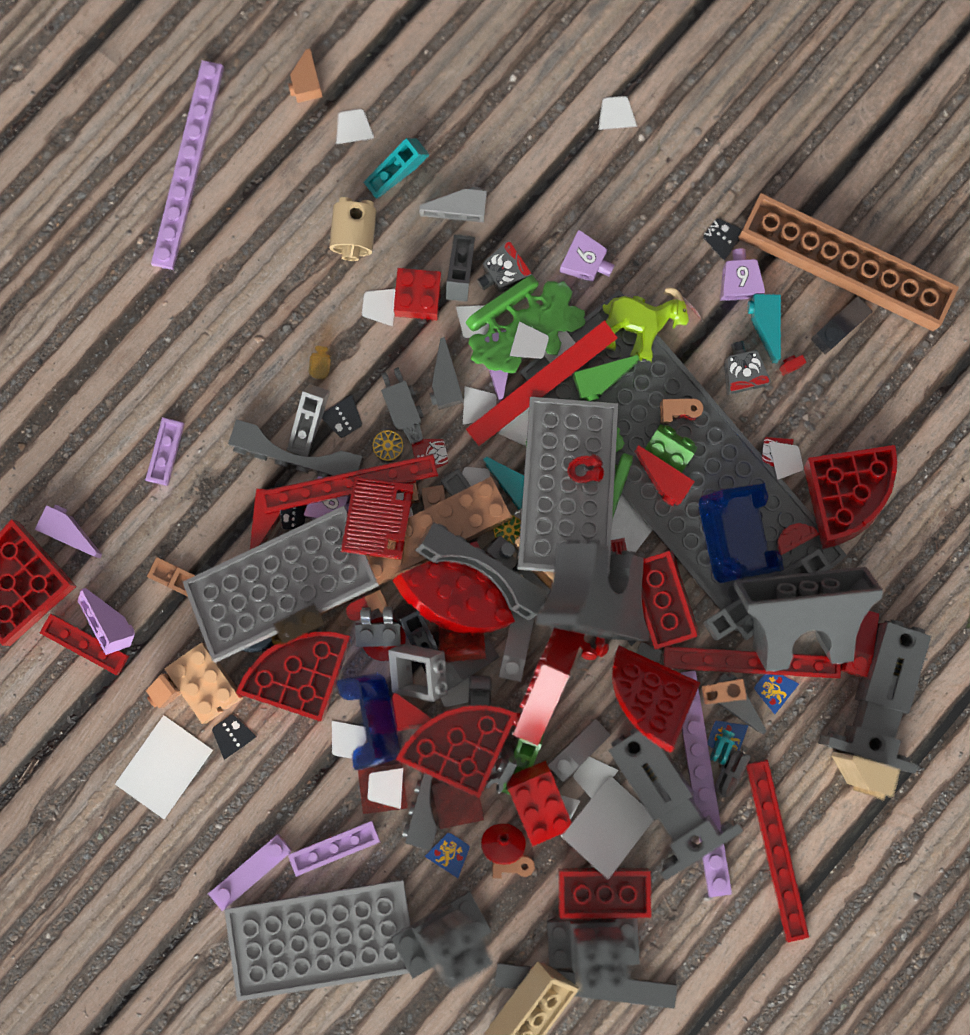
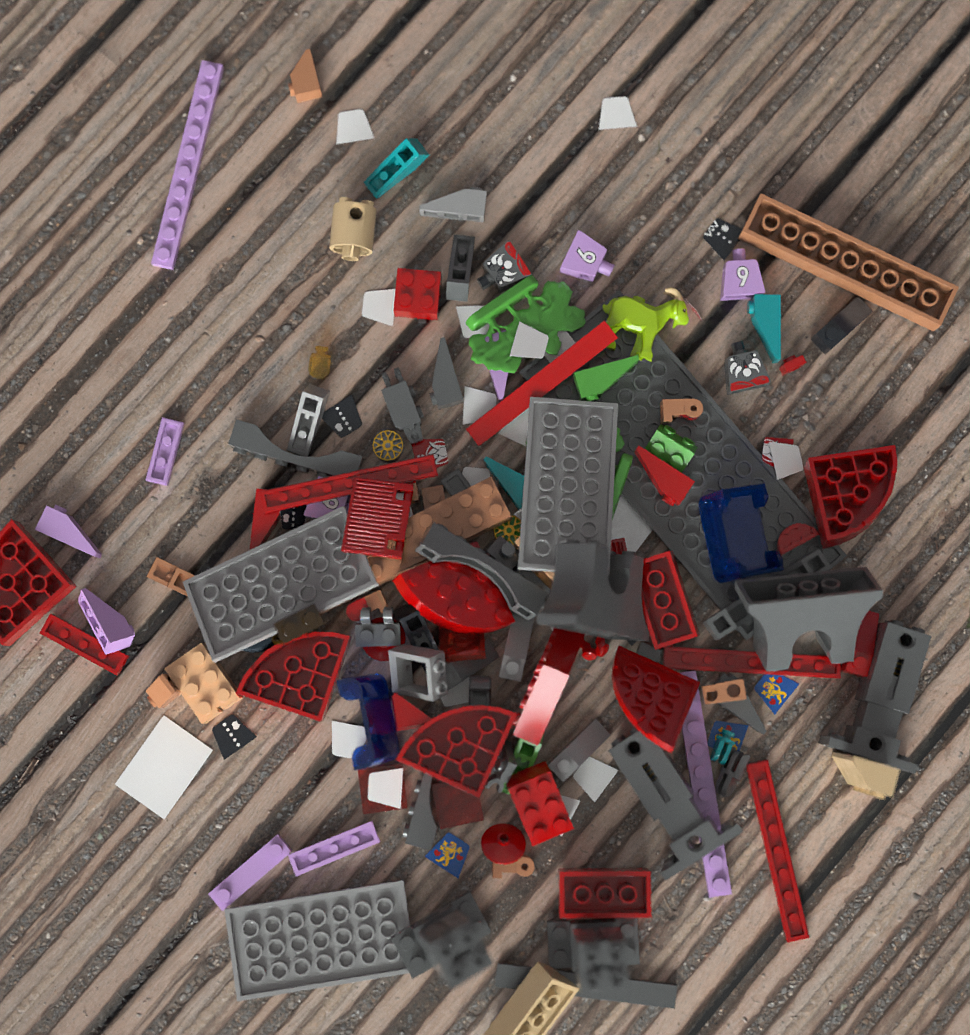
white sticker [561,776,654,879] -> none
red piece [567,454,604,483] -> none

